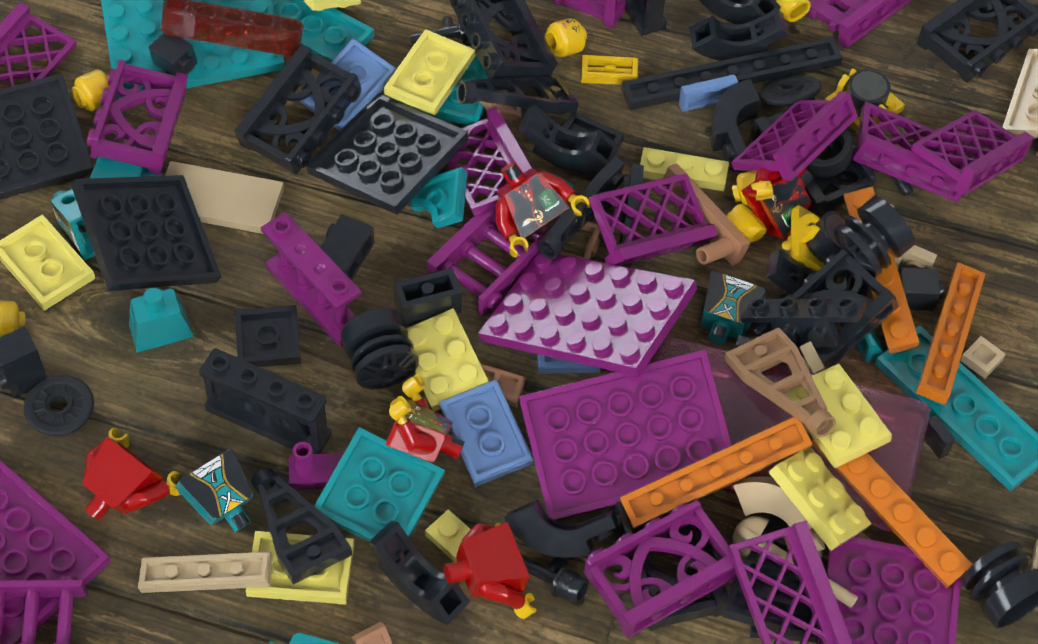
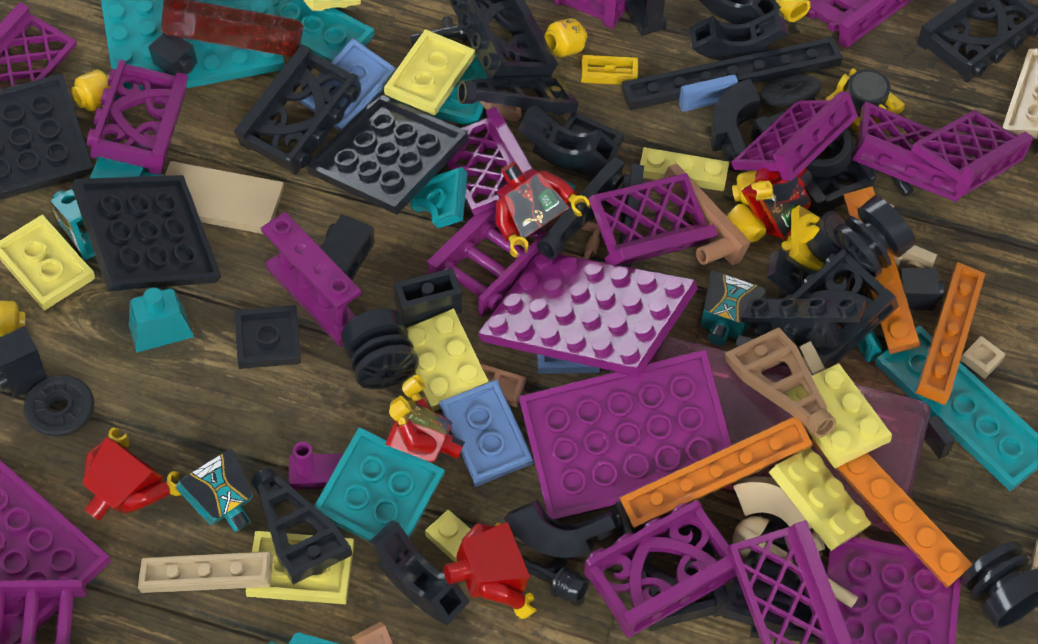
black fence [199,348,332,454] -> none

